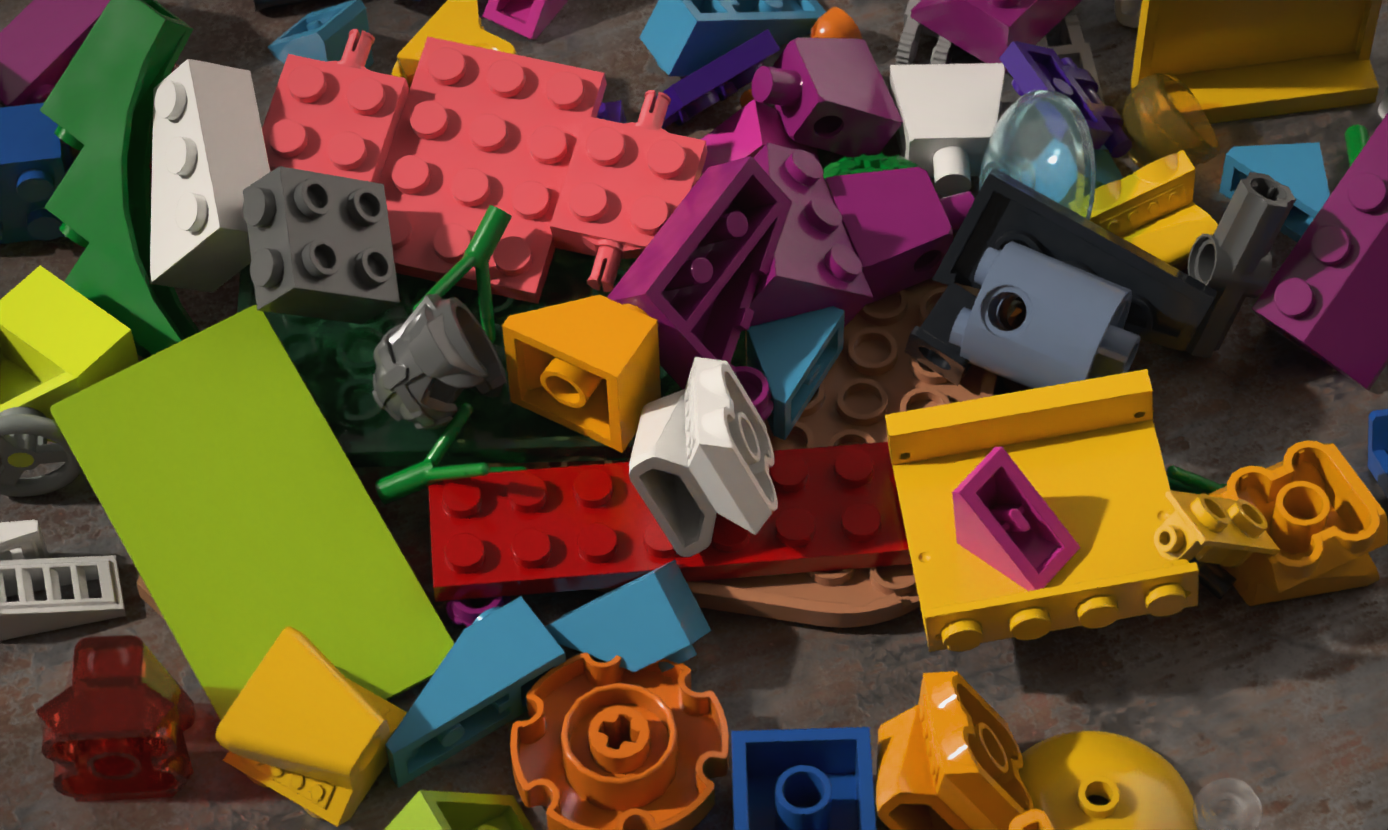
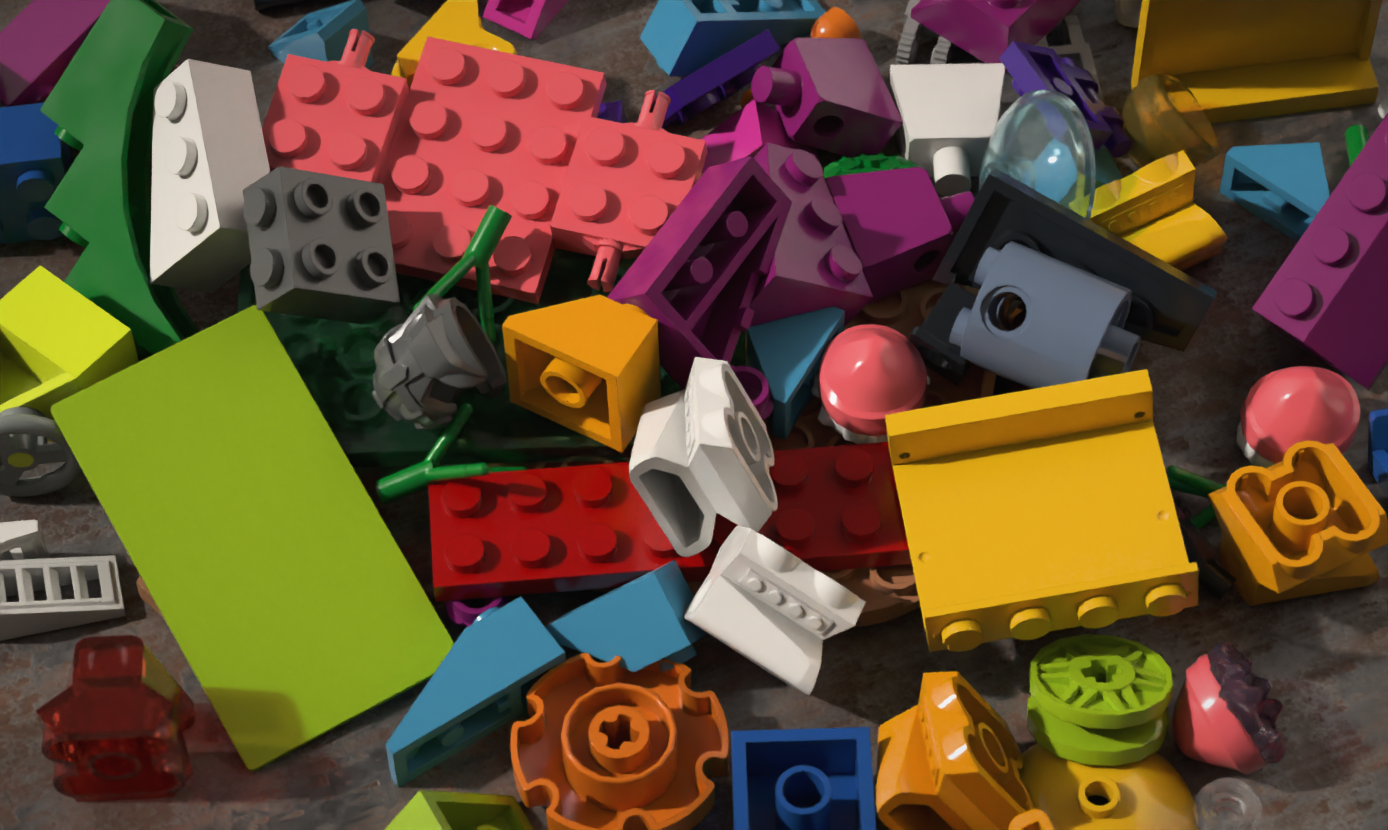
yellow piece [216,626,407,827] -> none
dark pink slope [952,447,1081,591] -> none
yellow hinge [1153,490,1280,567] -> none
dark grey piece [1185,172,1296,358] -> none
none -> white piece [683,525,865,695]
none -> coral hair [811,324,930,444]
none -> lime wheel [1027,634,1173,766]
none -> hair [1172,641,1286,775]
none -> coral hair [1236,366,1360,468]

